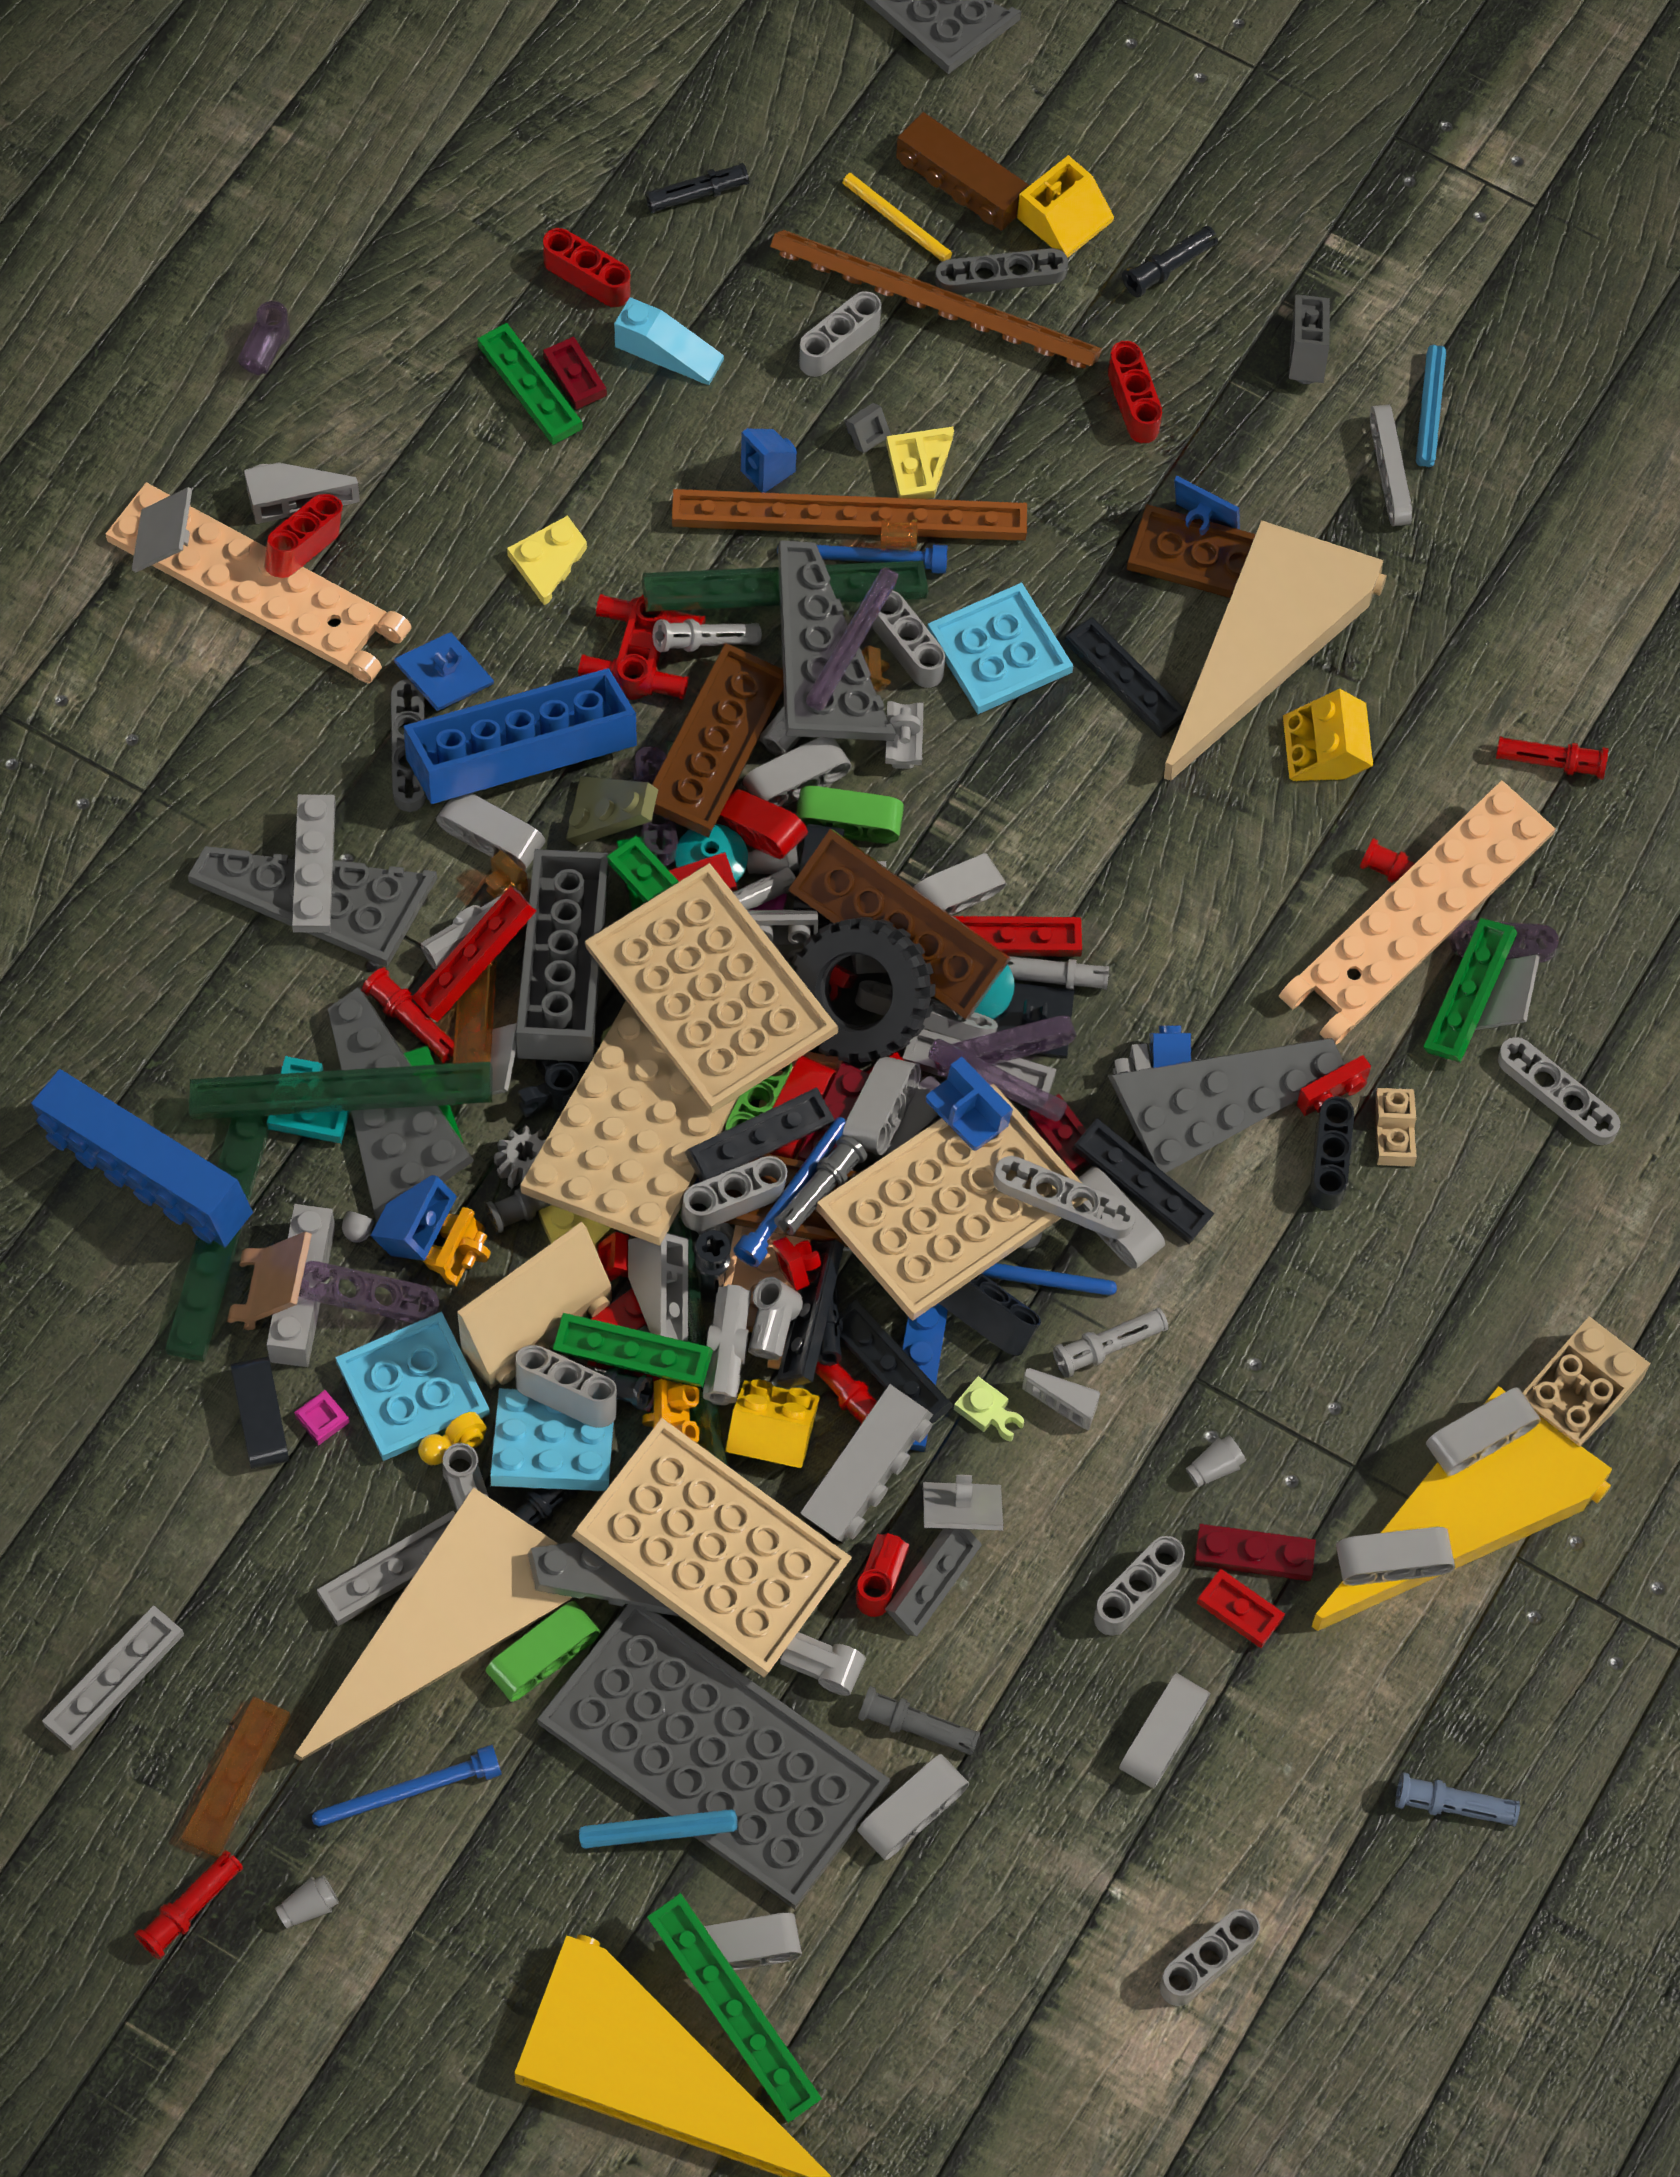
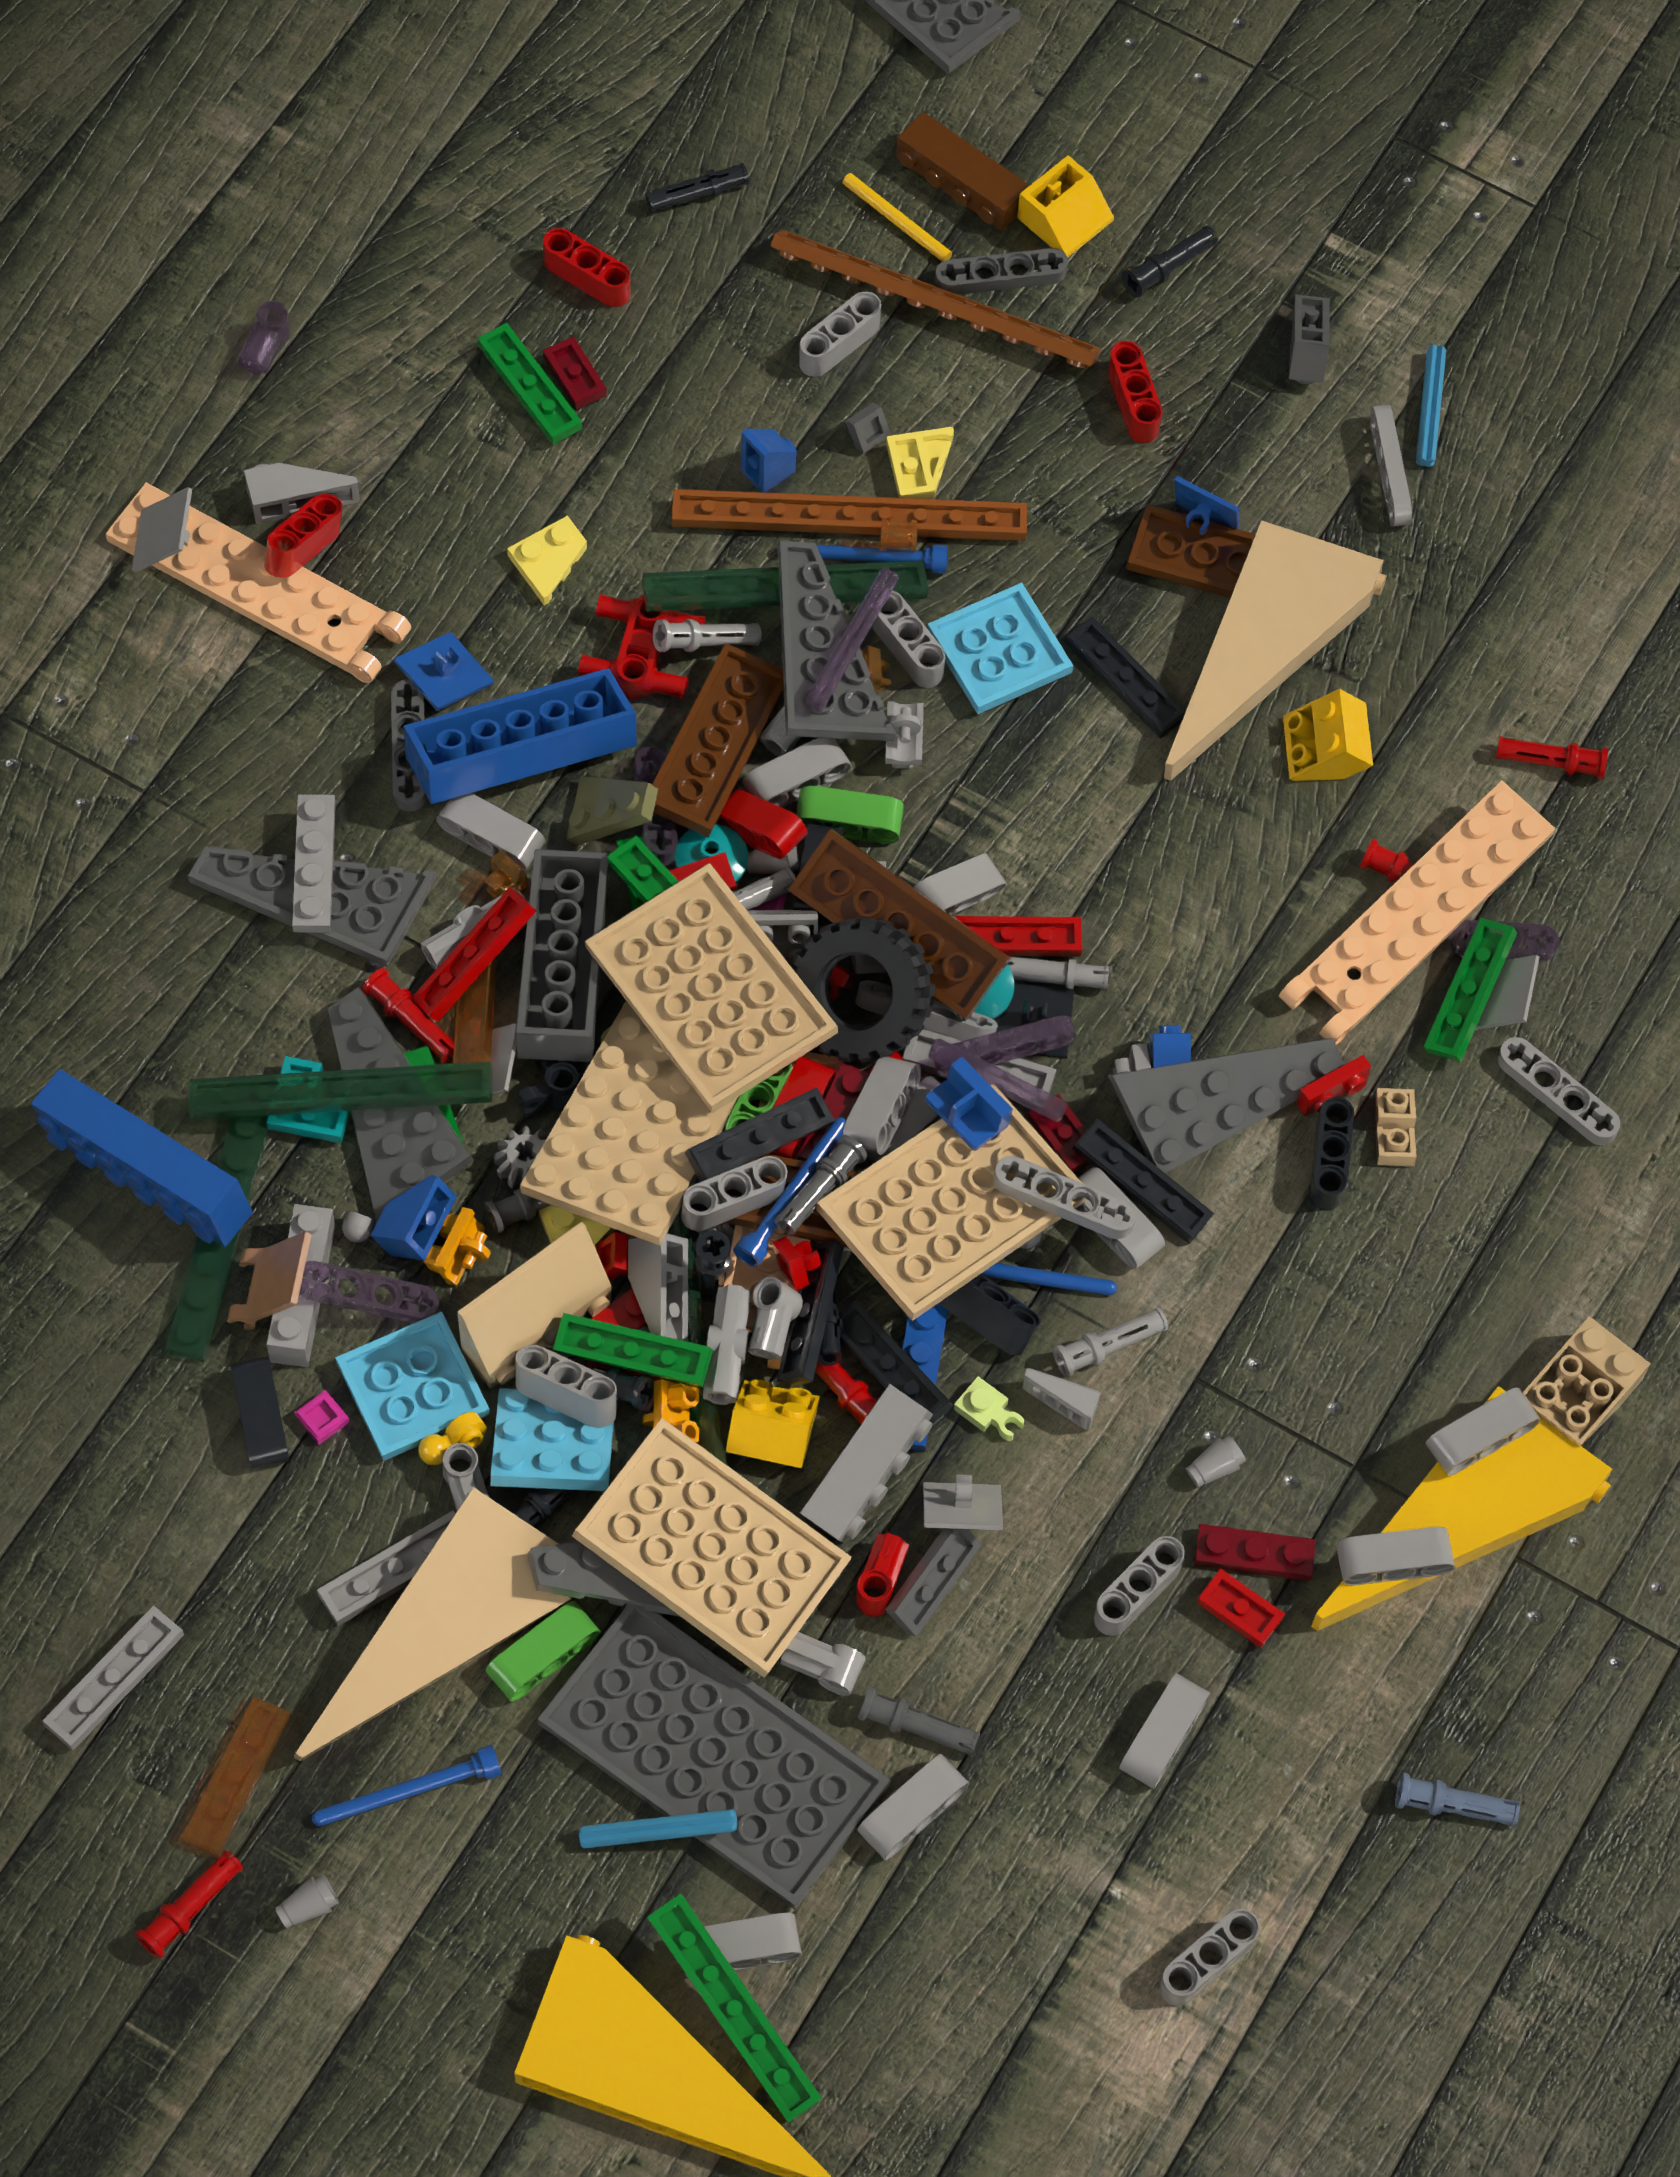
medium azure slope [614,297,724,385] -> none

